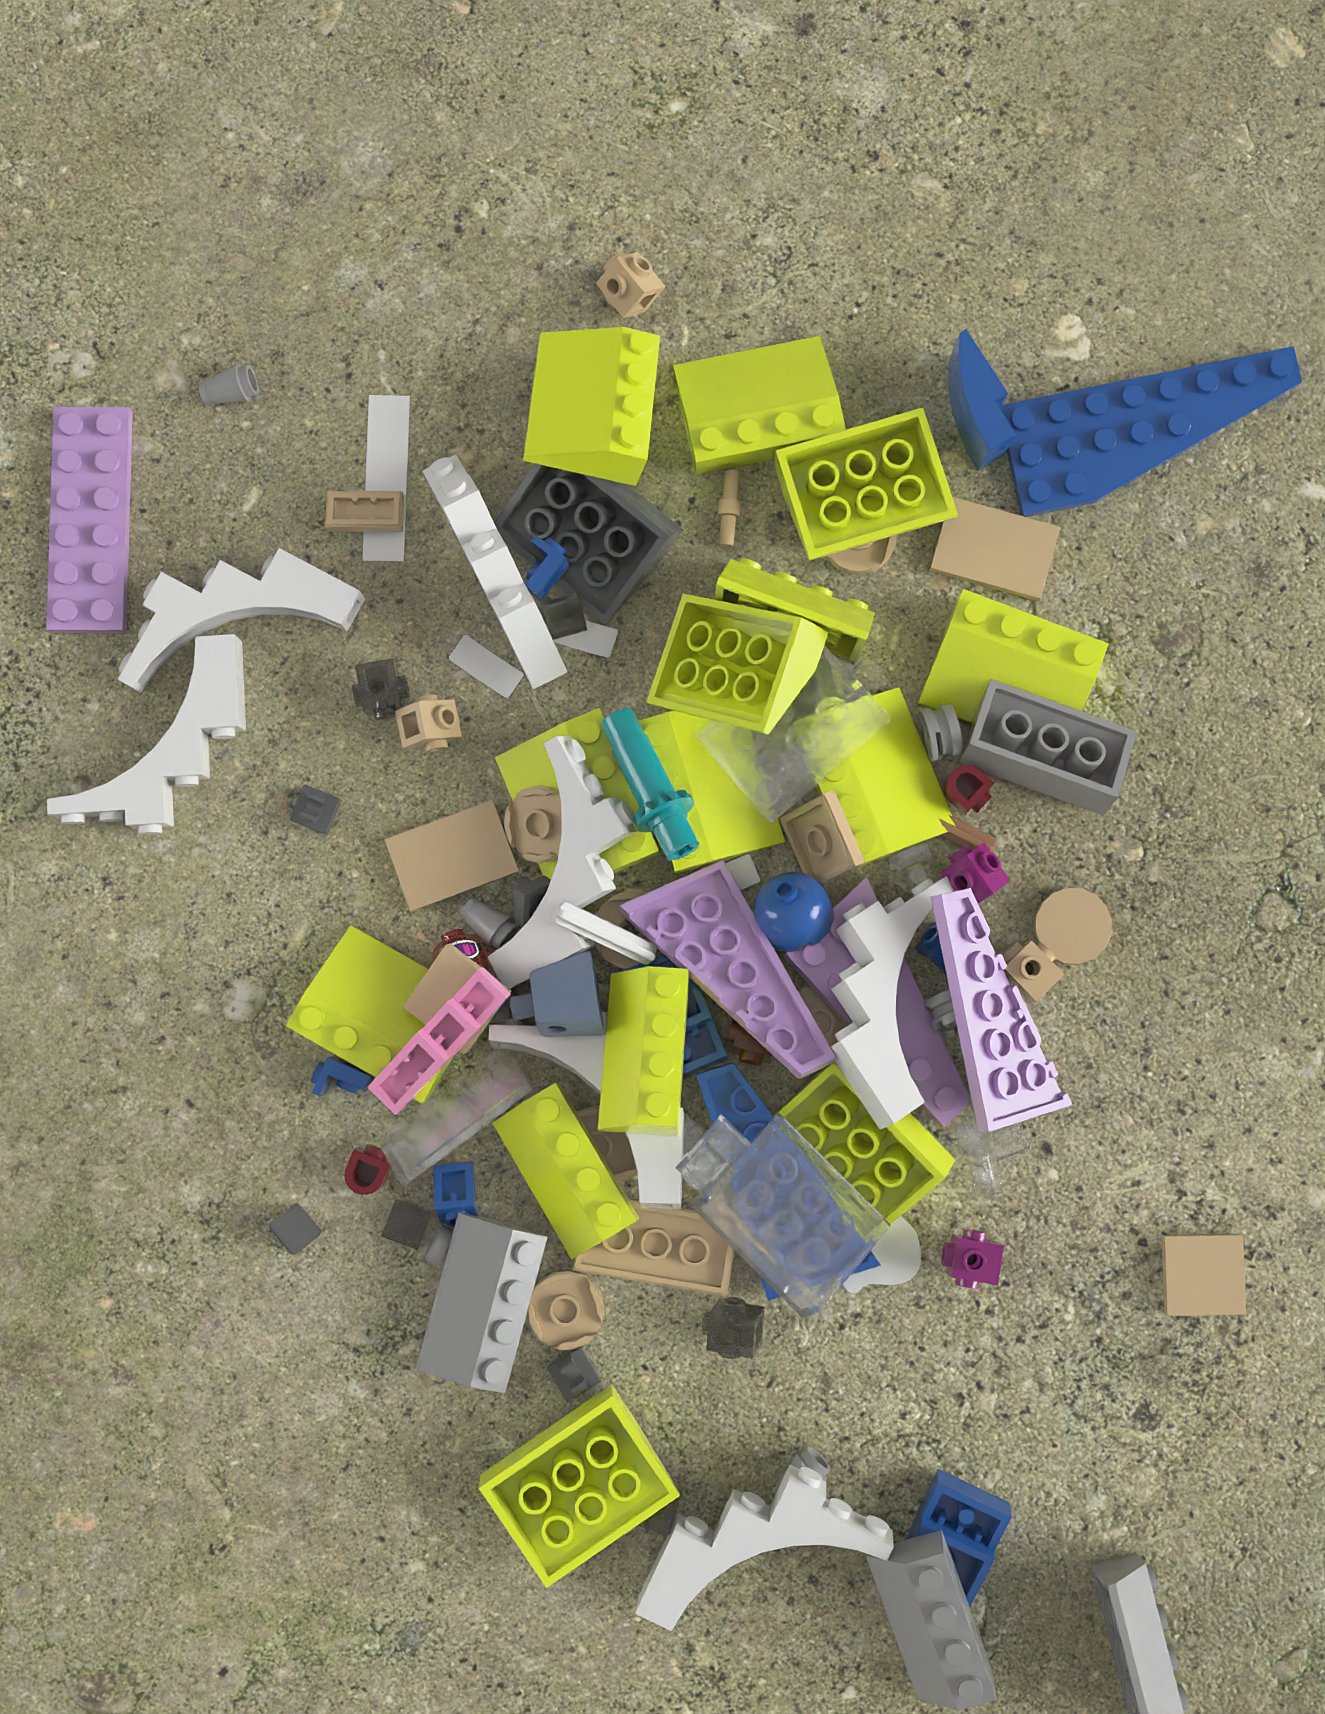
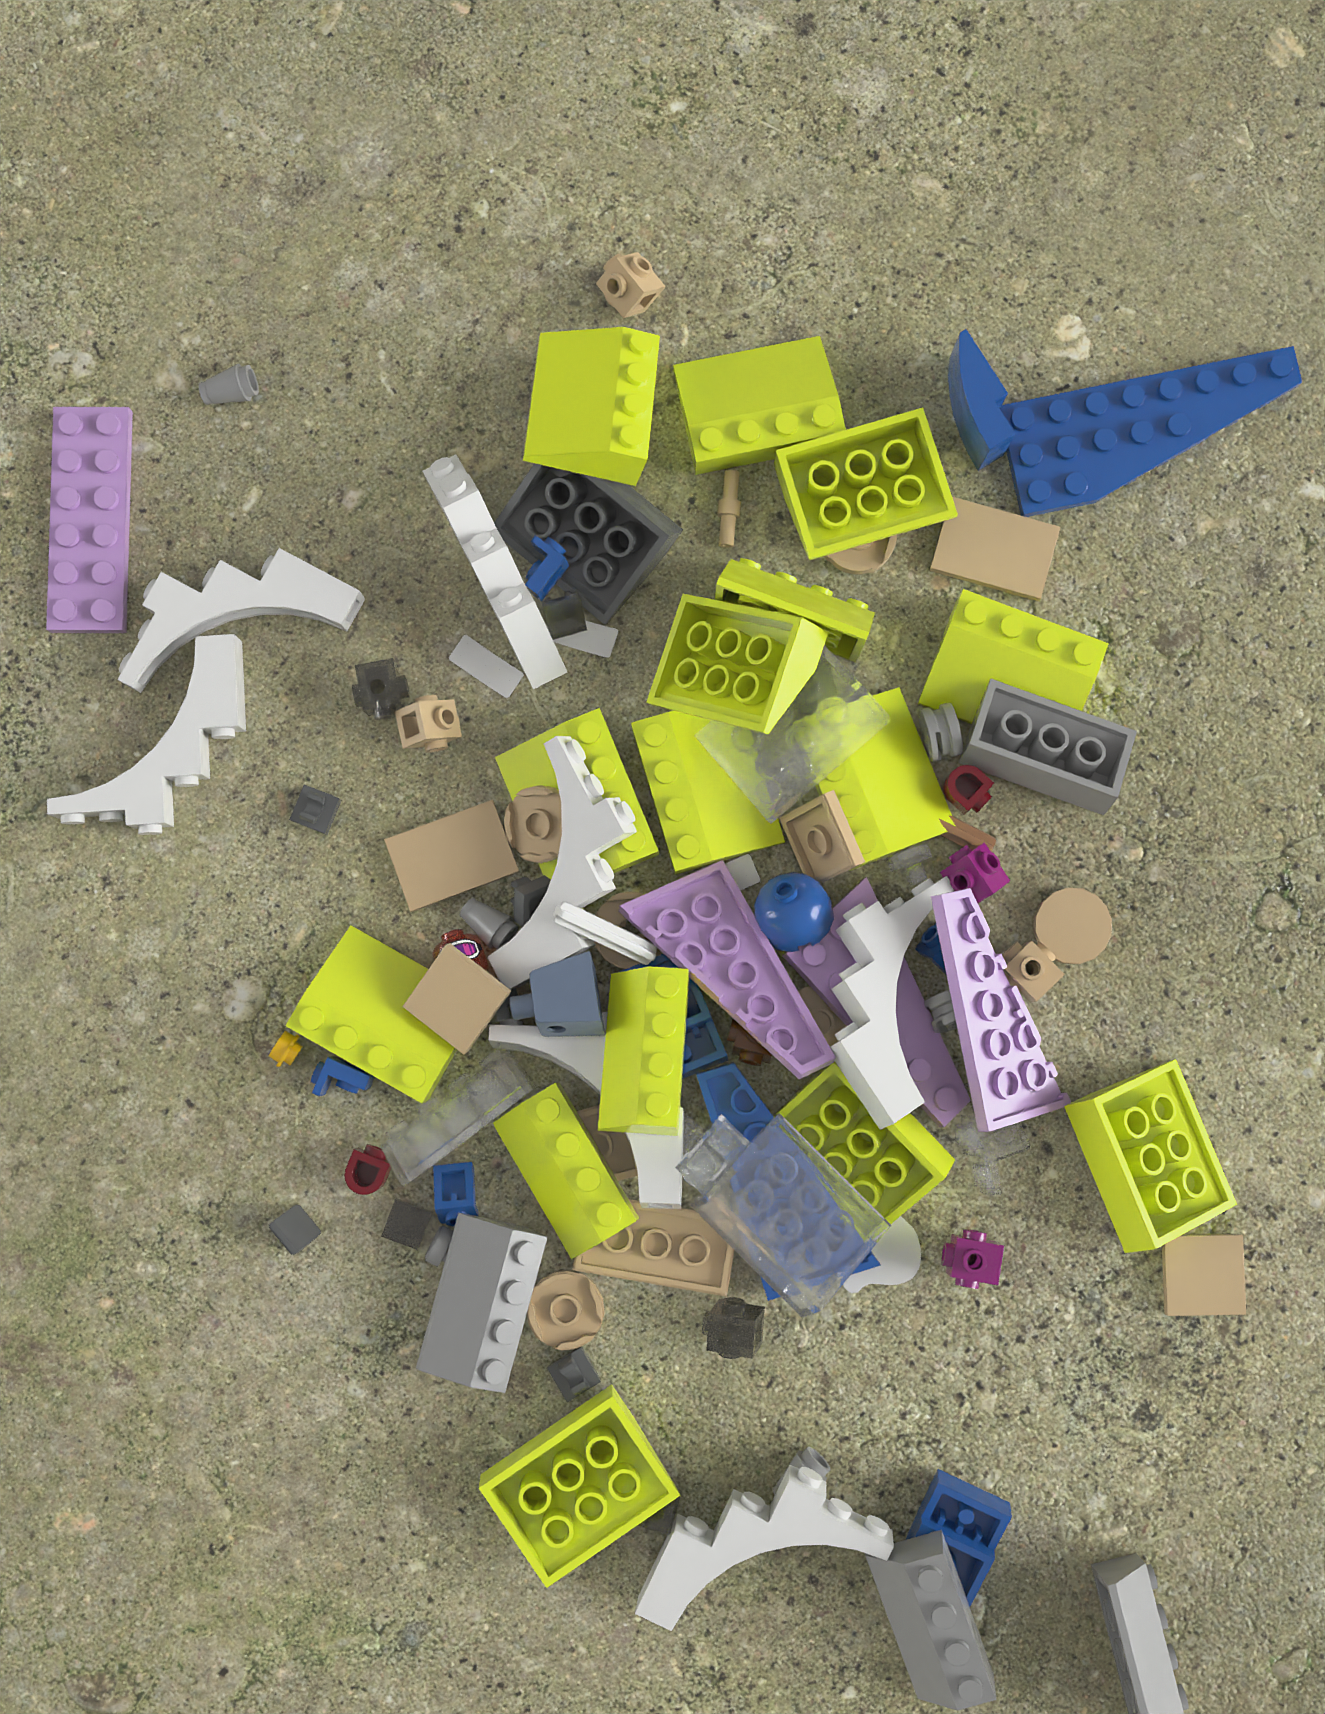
tan plate [325,491,405,532] -> none
white sticker [362,395,410,562] -> none
bright pink slope [367,967,511,1115] -> none
teal gear [601,708,700,860] -> none
none -> yellow plate [268,1030,303,1067]
none -> neon yellow slope [1064,1059,1237,1253]

